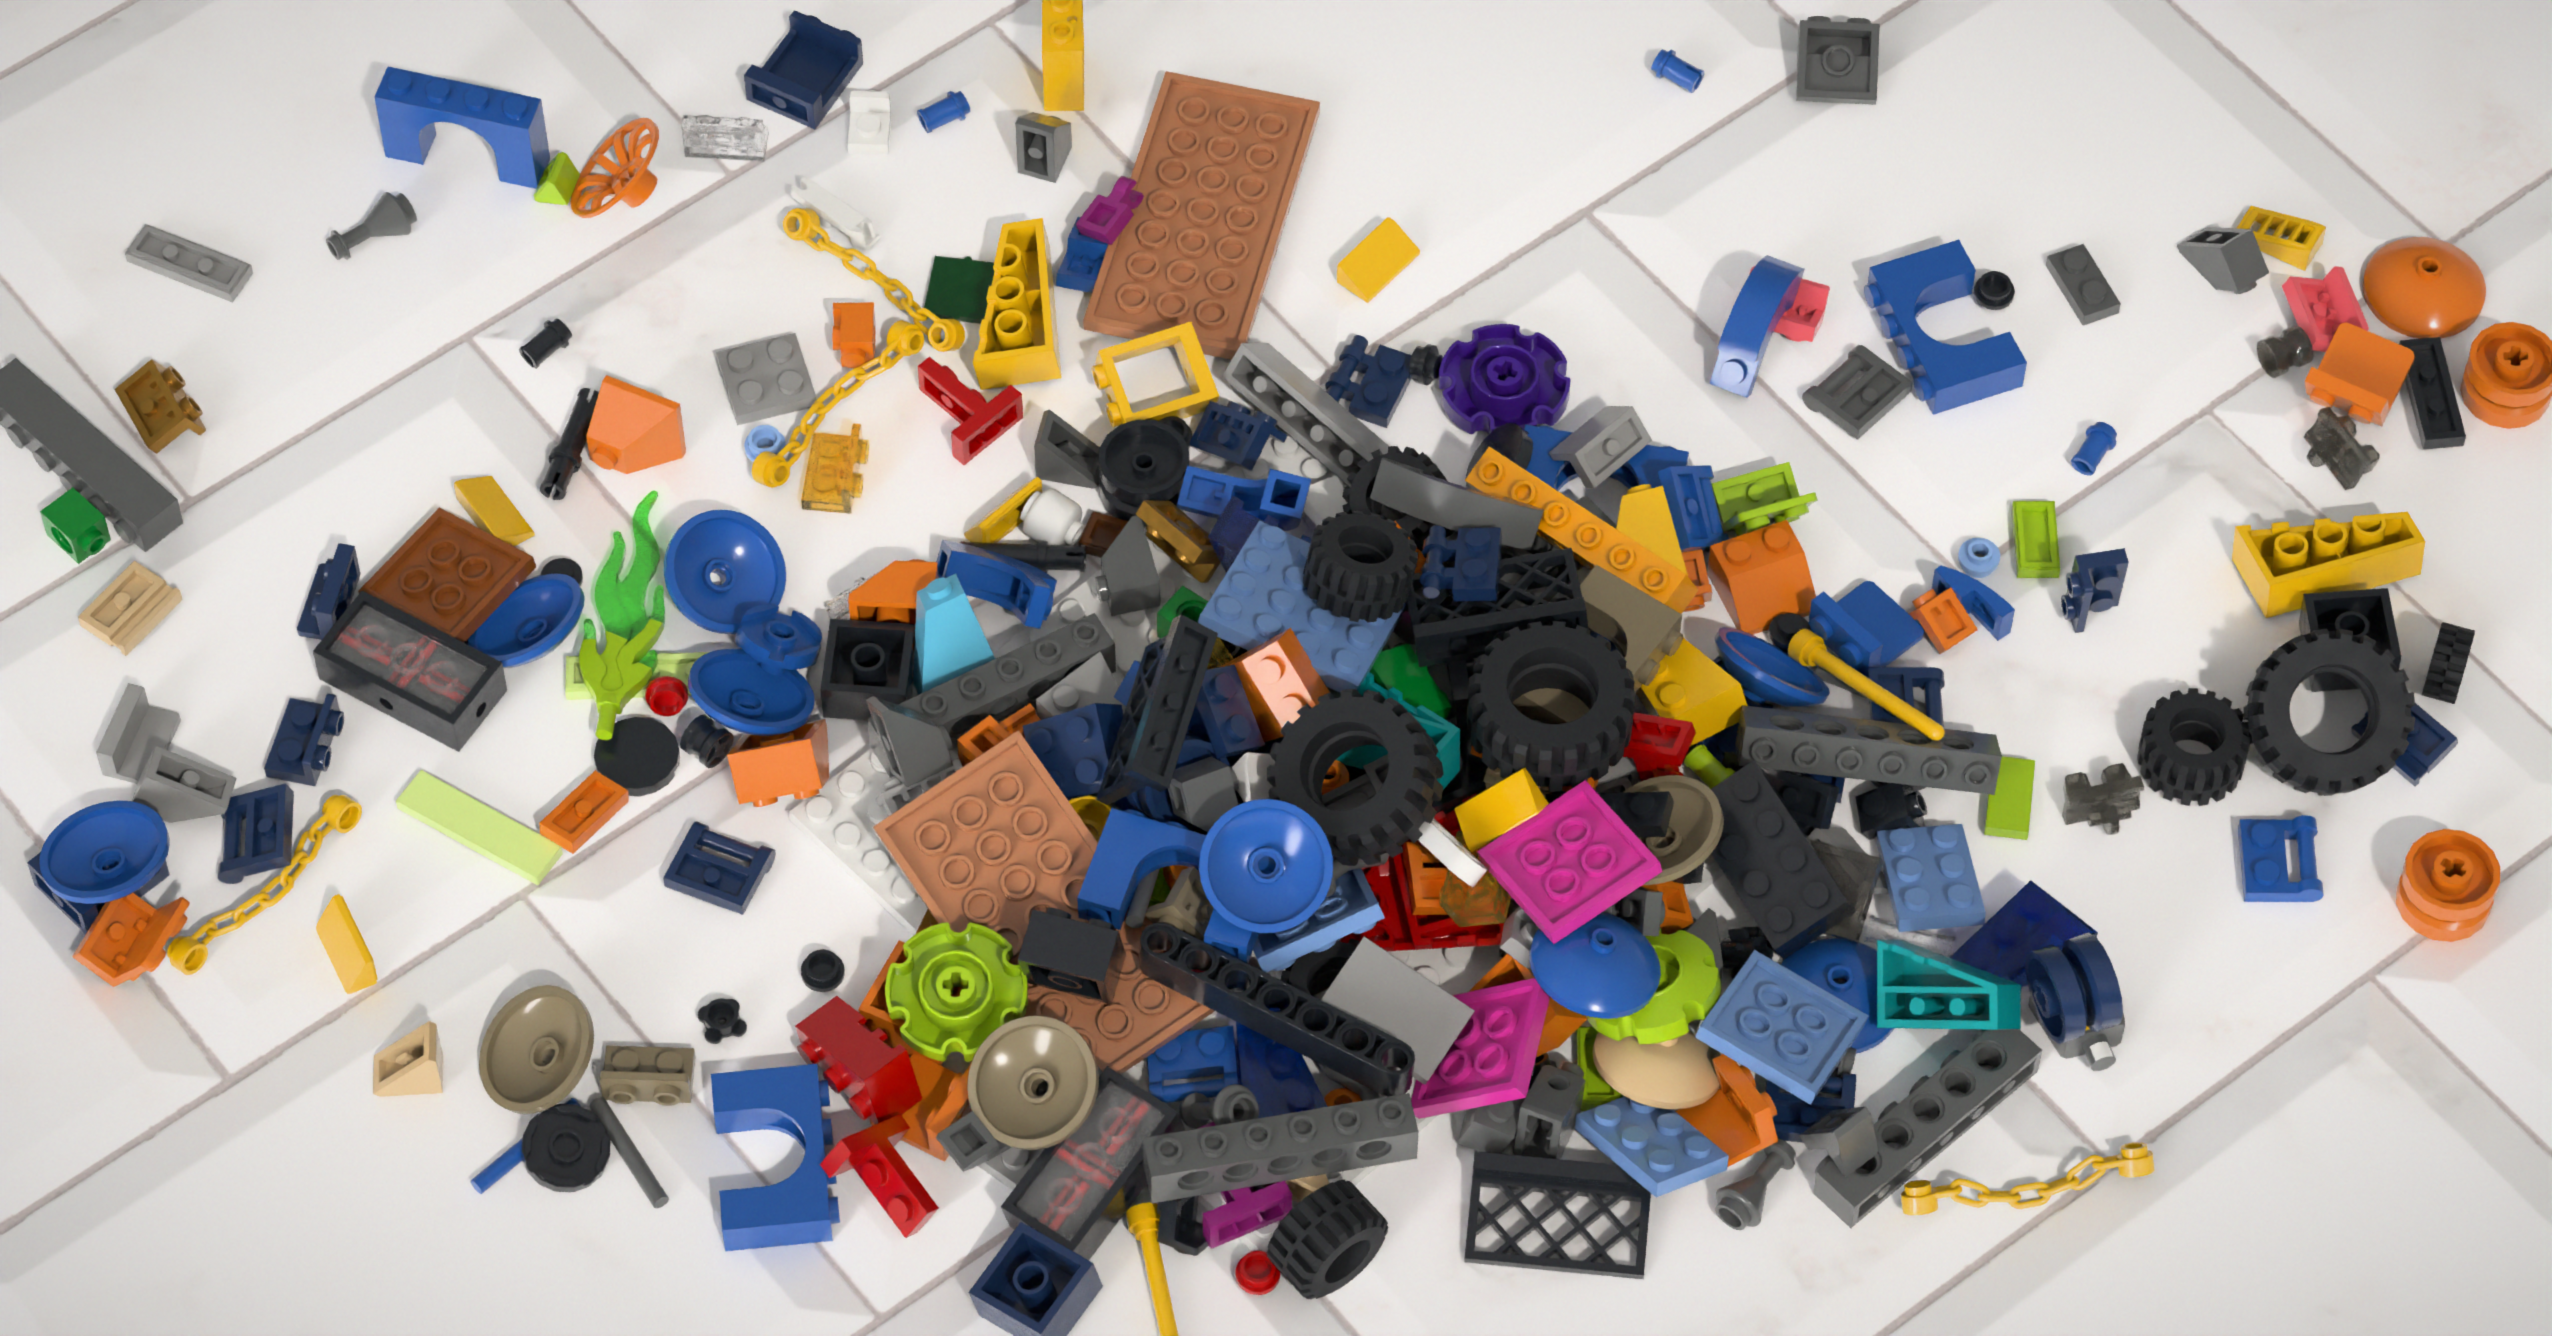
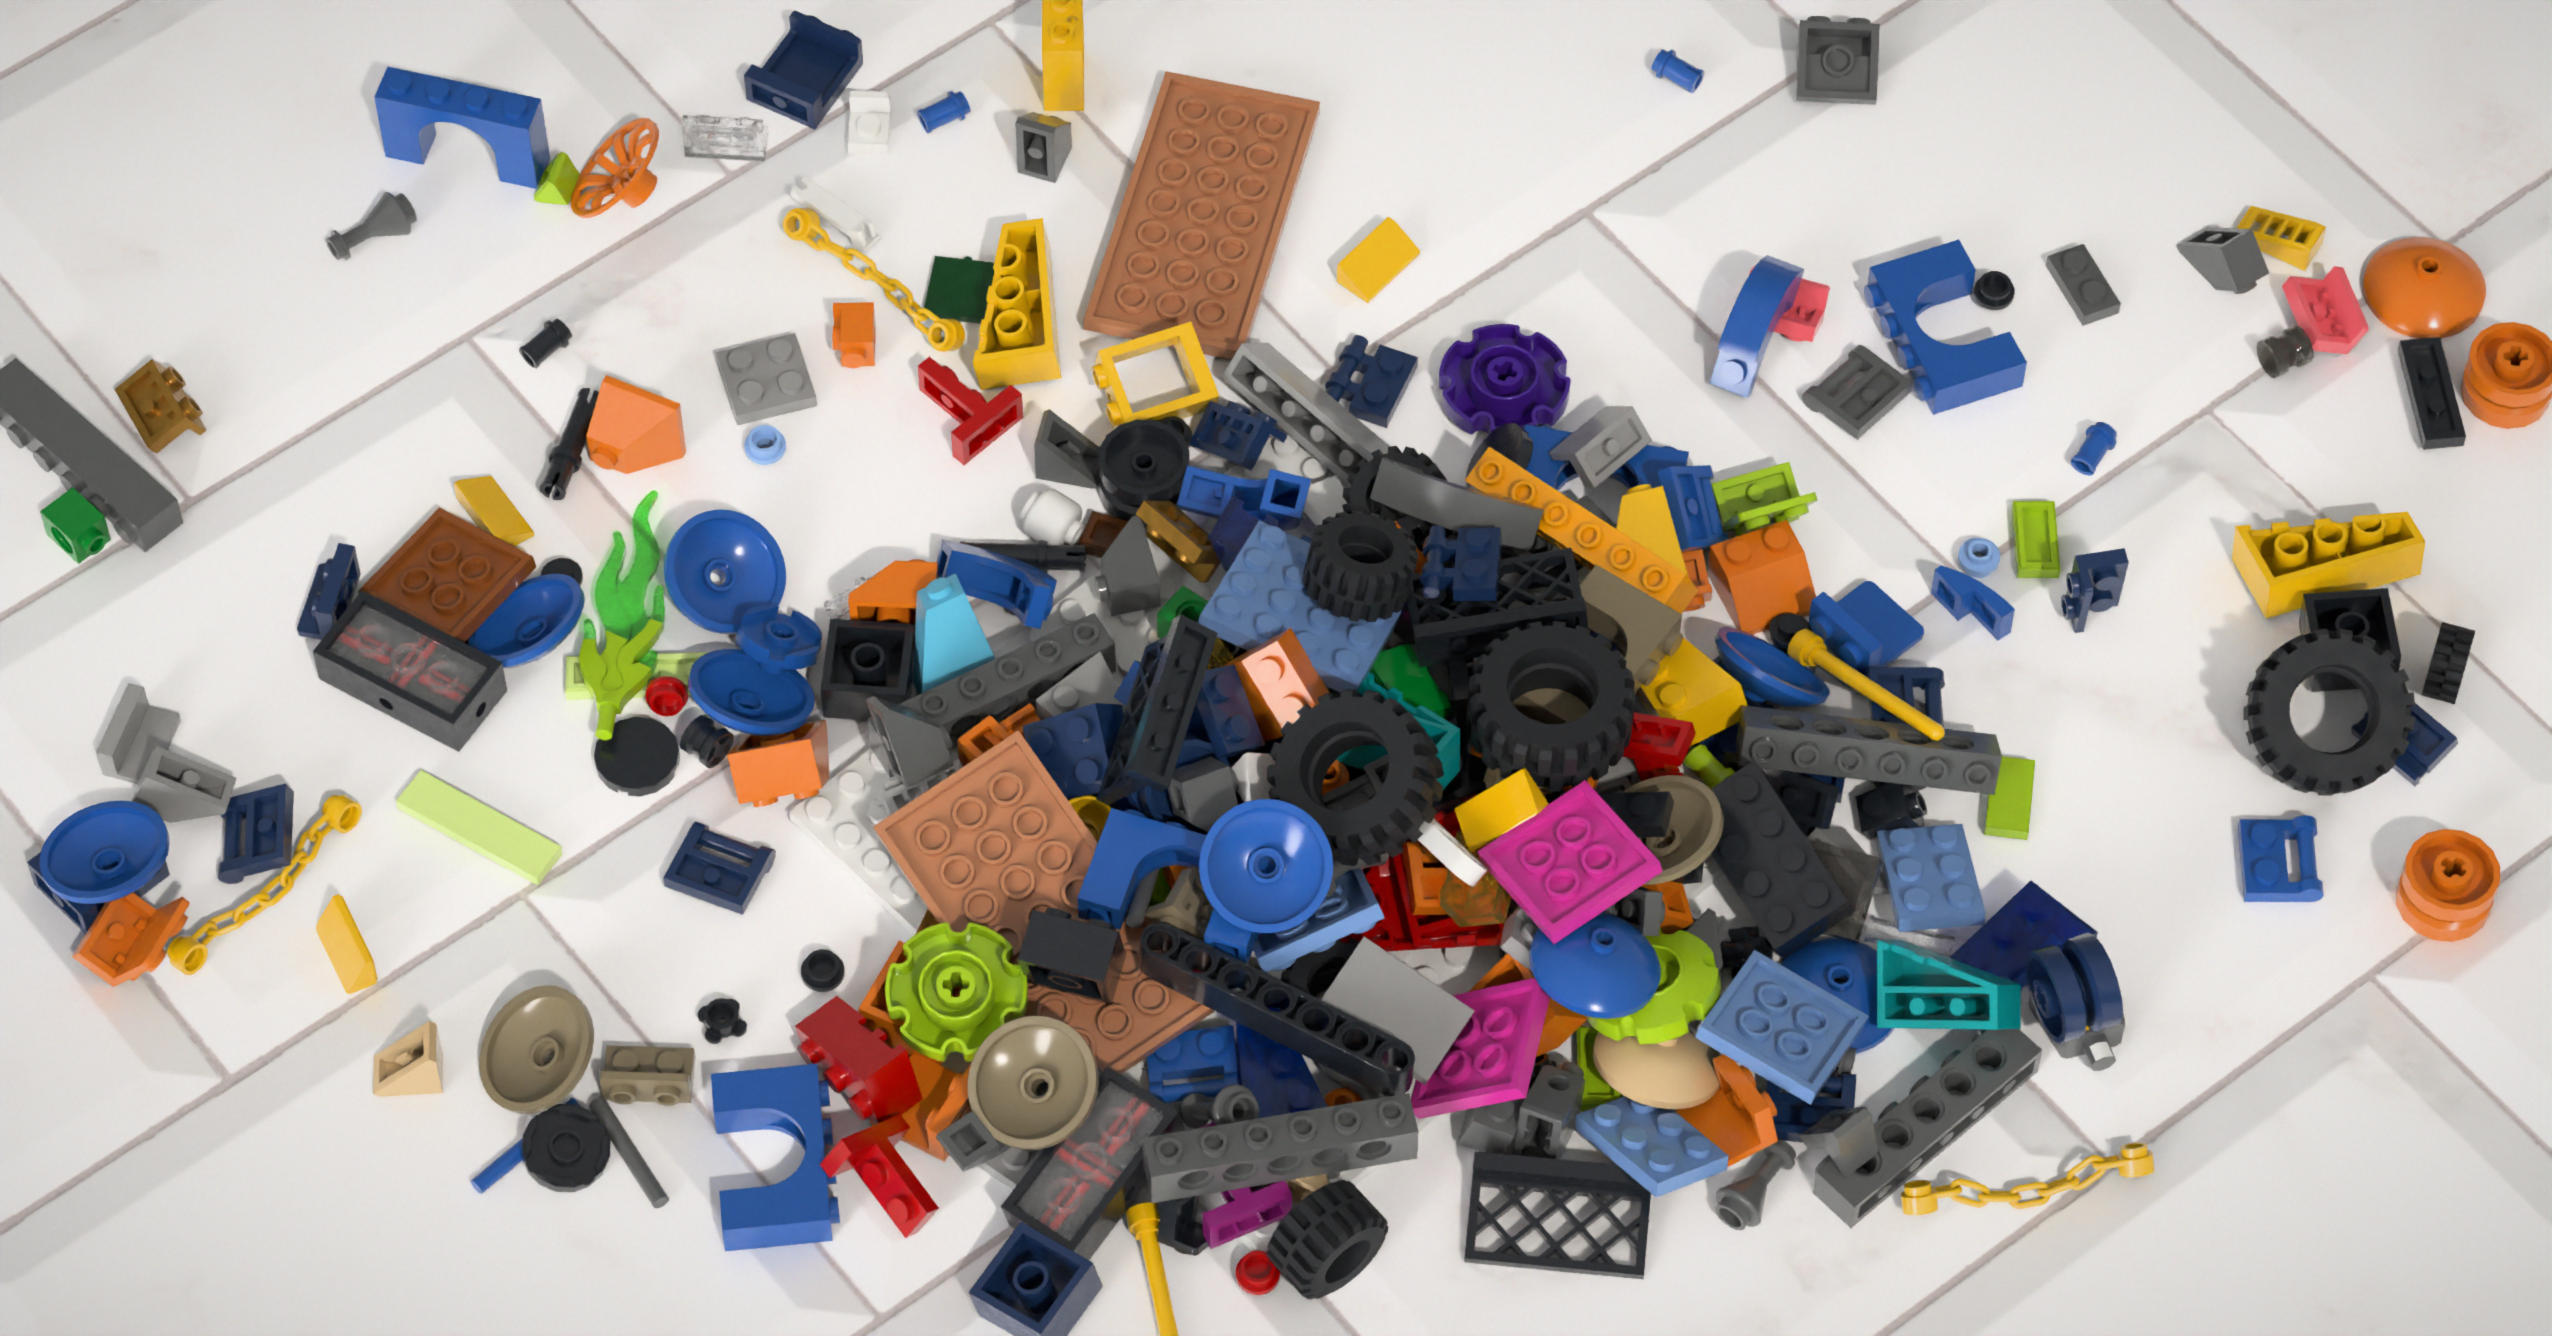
tan plate [78,560,183,656] -> none
light grey tile [125,224,253,303] -> none
dark blue bracket [264,693,344,787] -> none
orange plate [539,770,629,854] -> none
yellow piece [752,320,924,488] -> none
clear yellow bracket [801,423,870,514] -> none
yellow slope [964,476,1042,543] -> none
blue slope [1056,217,1108,293] -> none
magenta plate [1075,176,1144,245] -> none
black plate [1409,344,1443,385] -> none
orange bracket [1908,587,1978,654] -> none
clear smoke hips [2062,763,2144,835] -> none
black tyre [2137,688,2251,806] -> none
clear smoke hips [2303,407,2380,490] -> none
orange bracket [2304,322,2415,427] -> none

